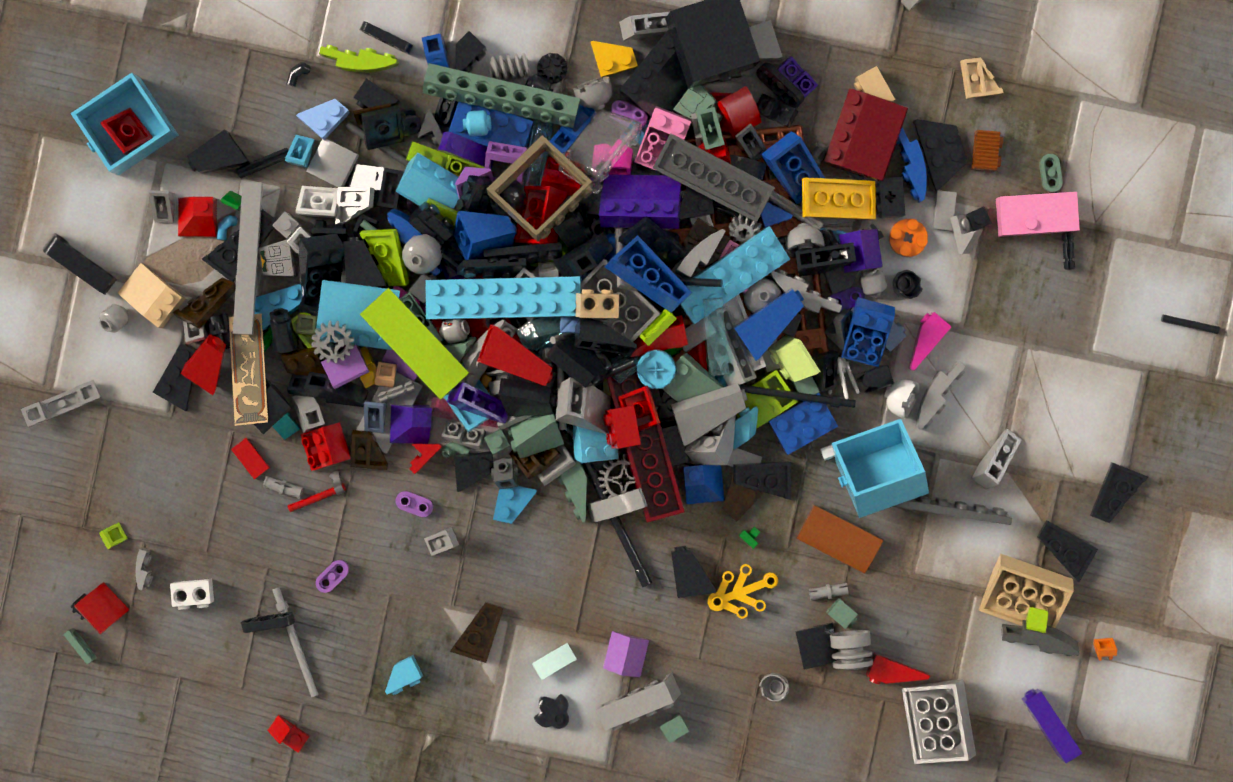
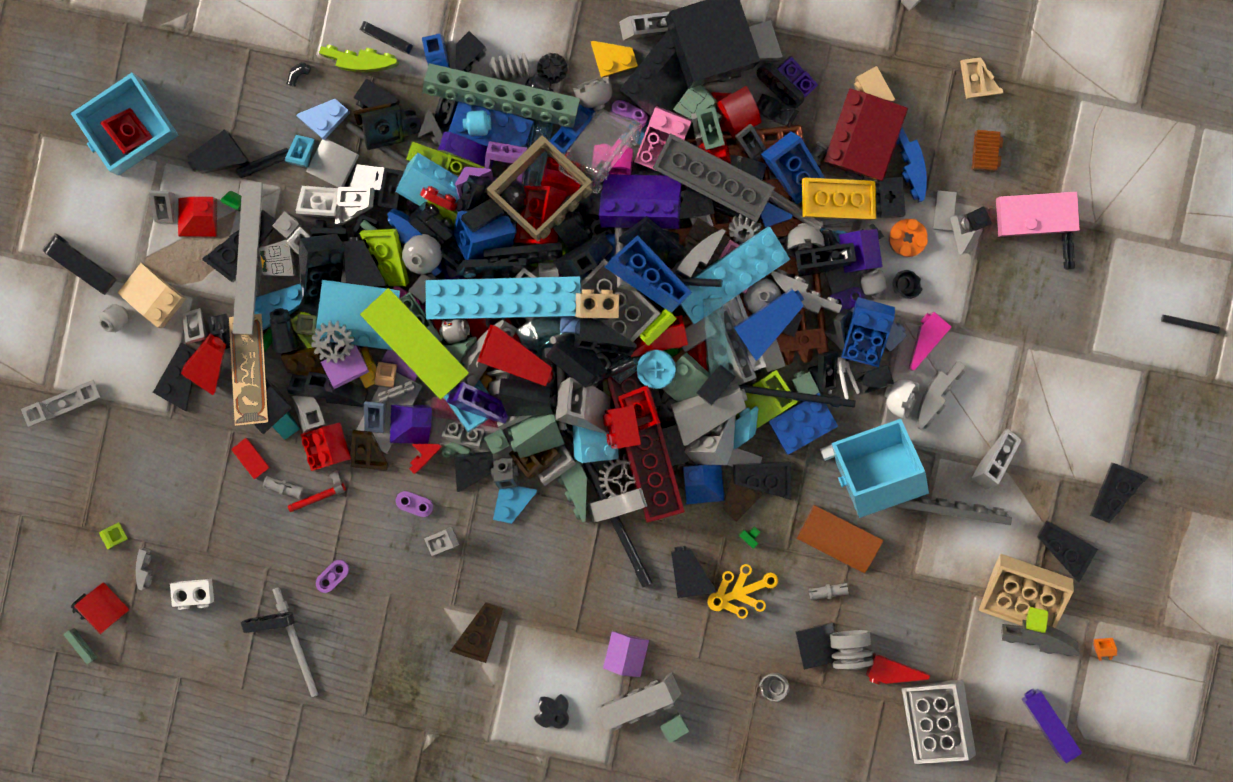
dark brown wing [173,277,236,329] -> none
dark azure arm [217,215,238,240] -> none
red slope [267,715,310,753] -> none
medium azure slope [385,655,423,695] -> none
light aqua slope [532,643,577,681] -> none
yellowish green slope [768,335,821,382] -> none
sand green brick [826,598,858,629] -> none
black wing [914,119,968,191] -> none
sand green plate [1039,154,1063,193] -> none
none -> red plate [420,186,457,211]
none -> black tile [461,198,504,232]
none -> black slope [696,364,736,406]

